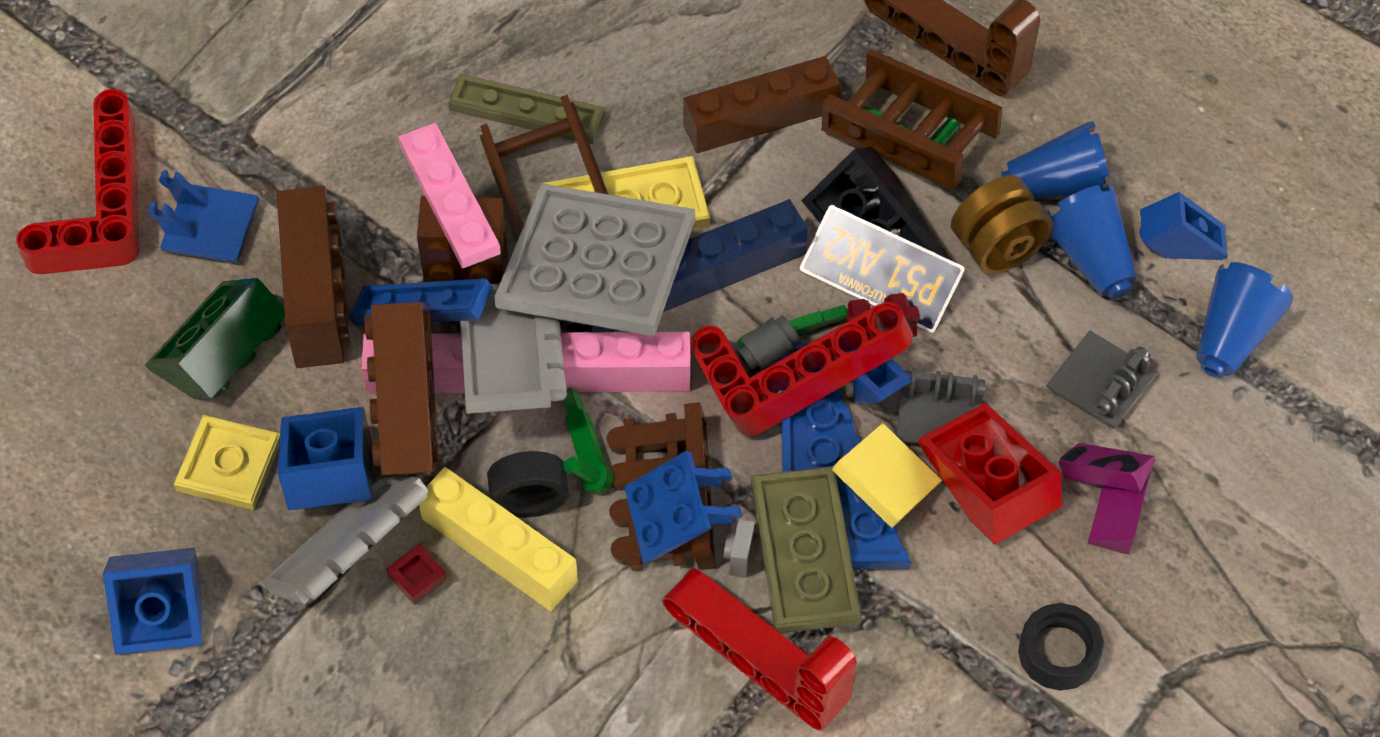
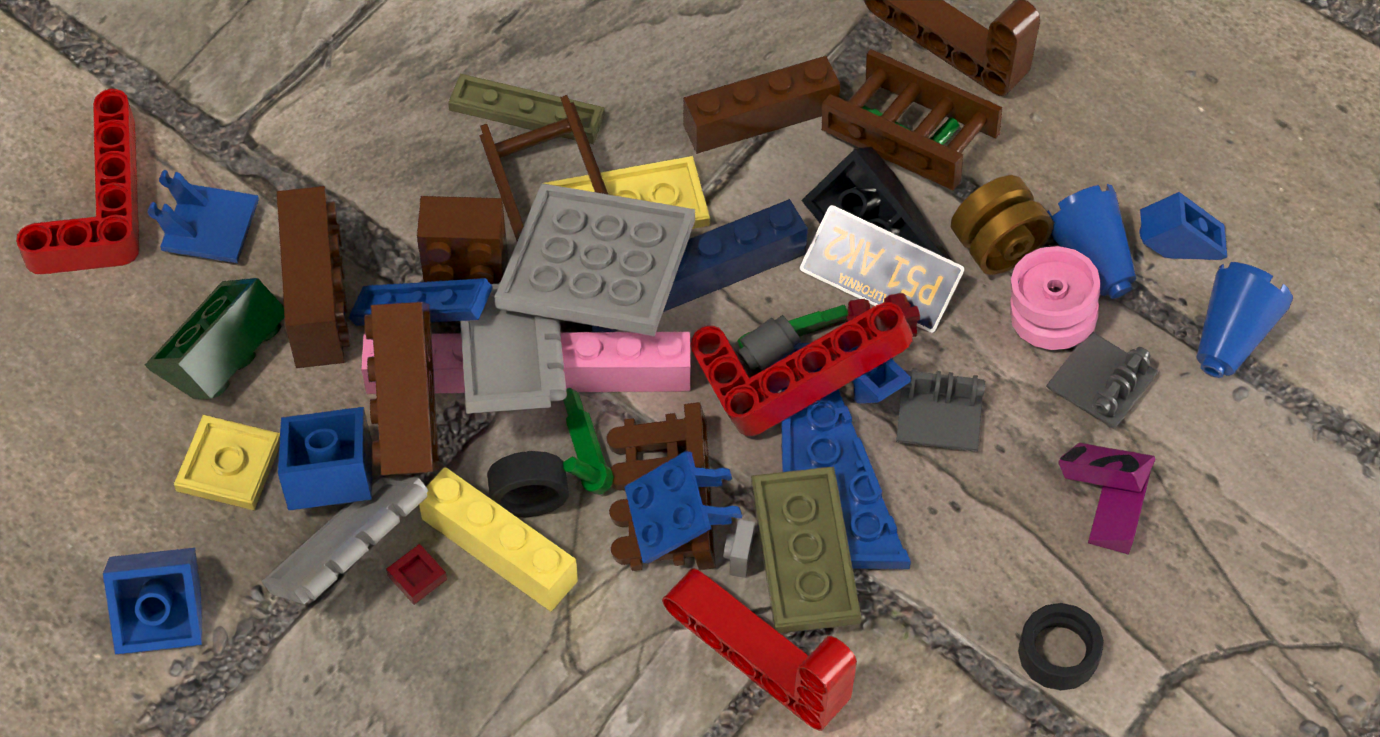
bright pink plate [398,123,501,269] -> none
light yellow tile [832,423,942,528] -> none
red slope [918,402,1062,545] -> none
blue cone [1001,121,1109,200] -> none
none -> bright pink wheel [1010,246,1100,350]

